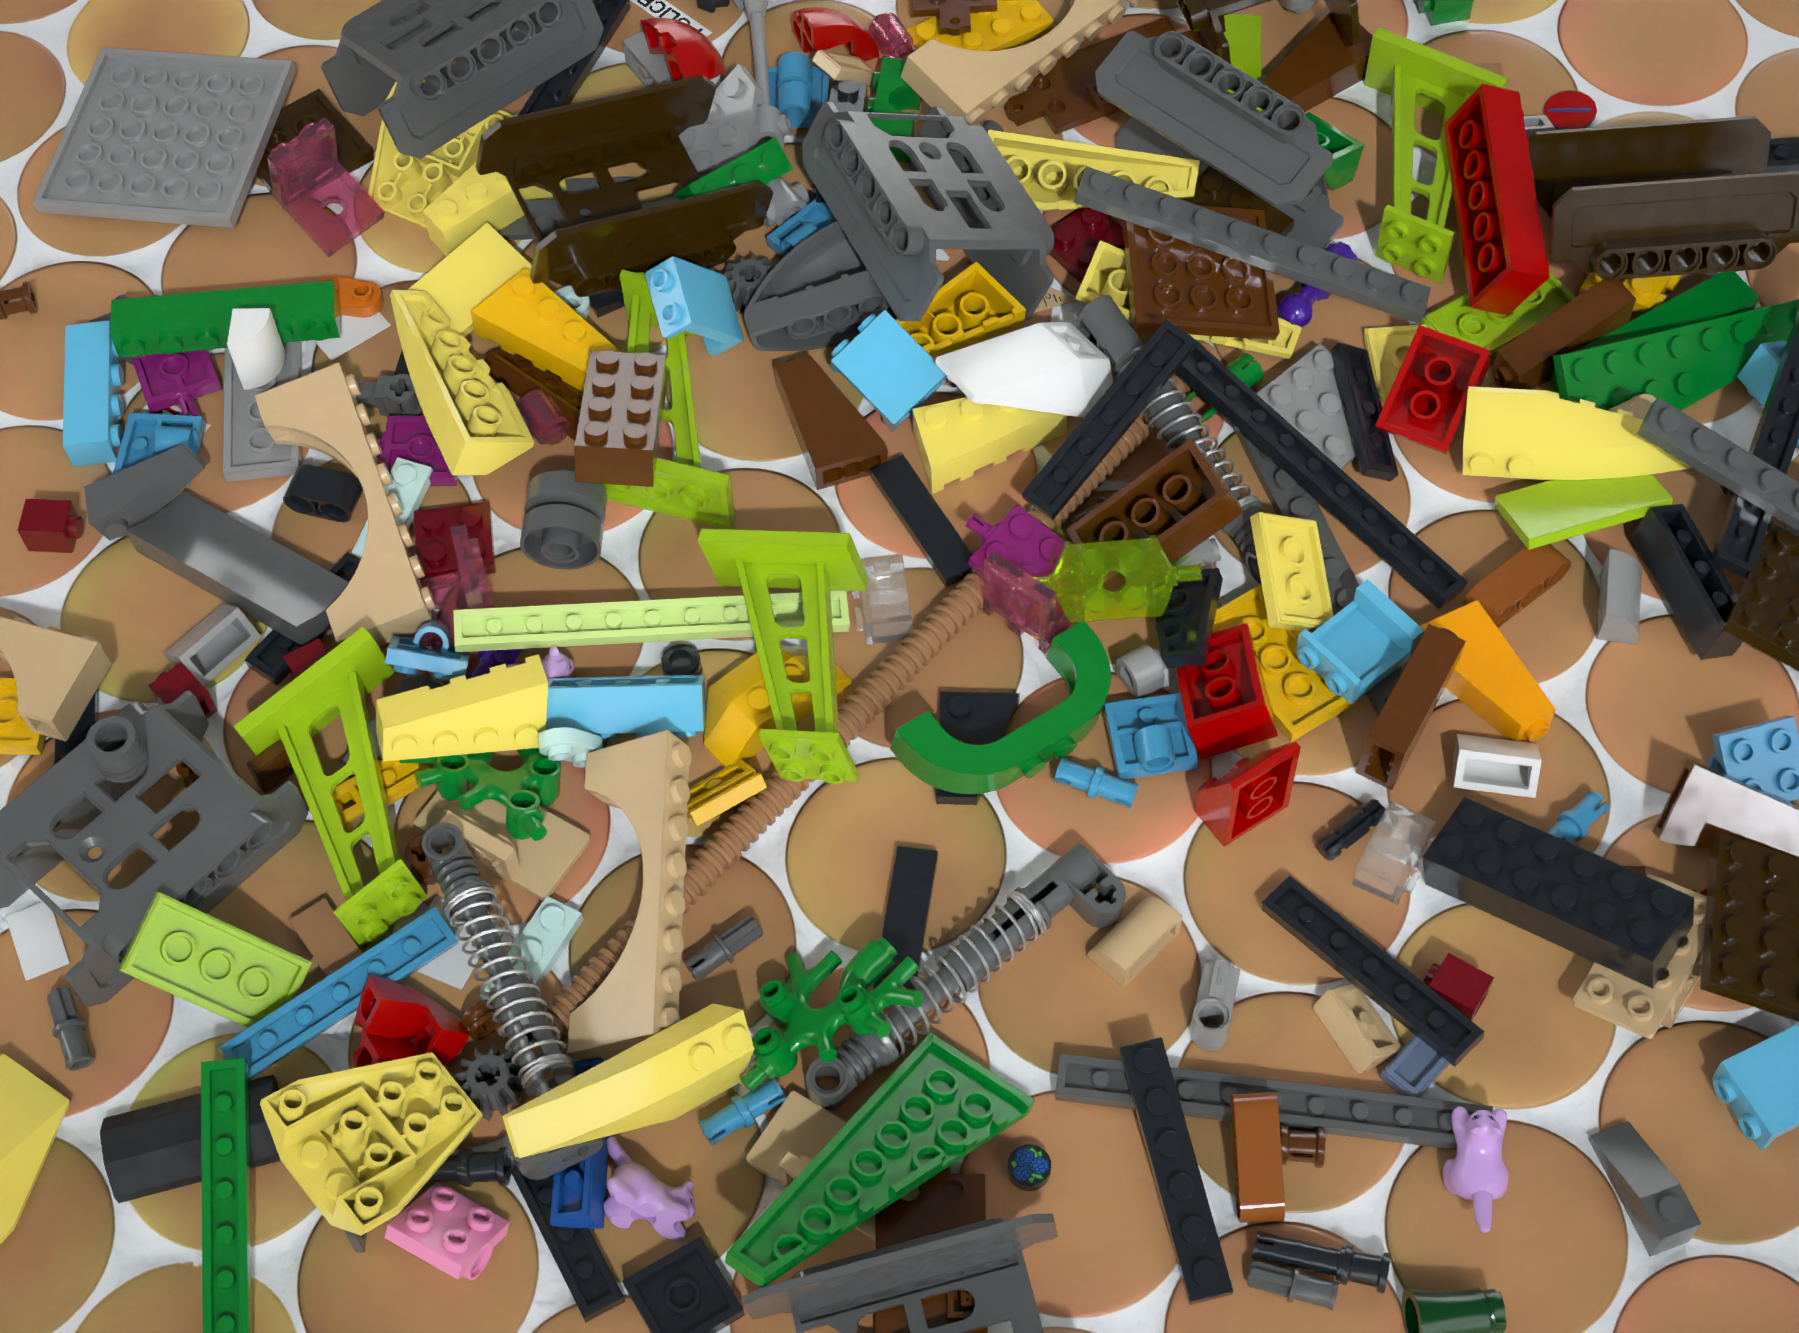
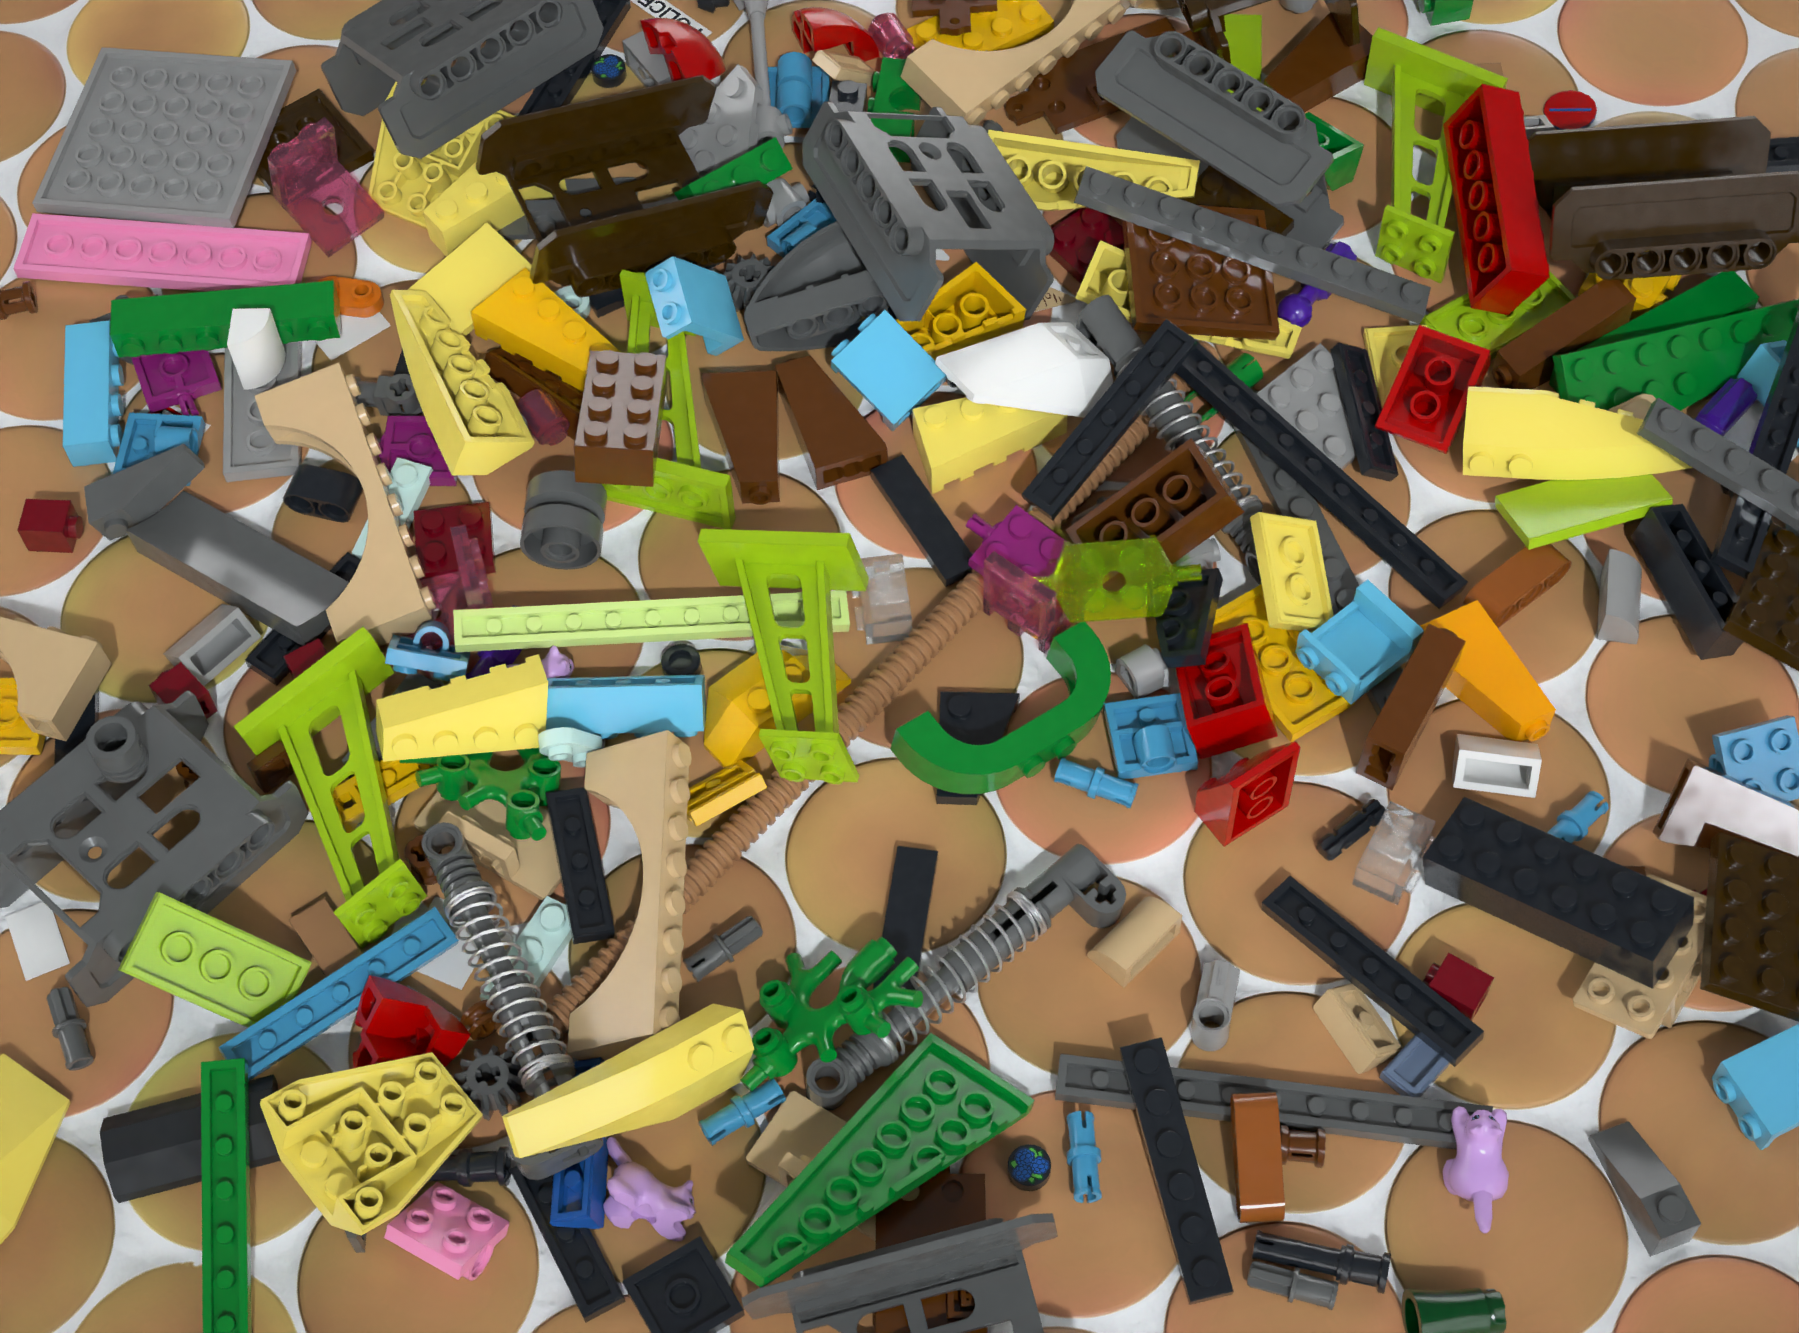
none -> bright pink plate [13,213,312,292]
none -> black tile [545,787,615,945]
none -> tile [591,54,627,88]
none -> reddish brown slope [702,370,780,505]
none -> dark azure pin [1066,1111,1102,1203]
none -> dark purple piece [1695,378,1758,437]

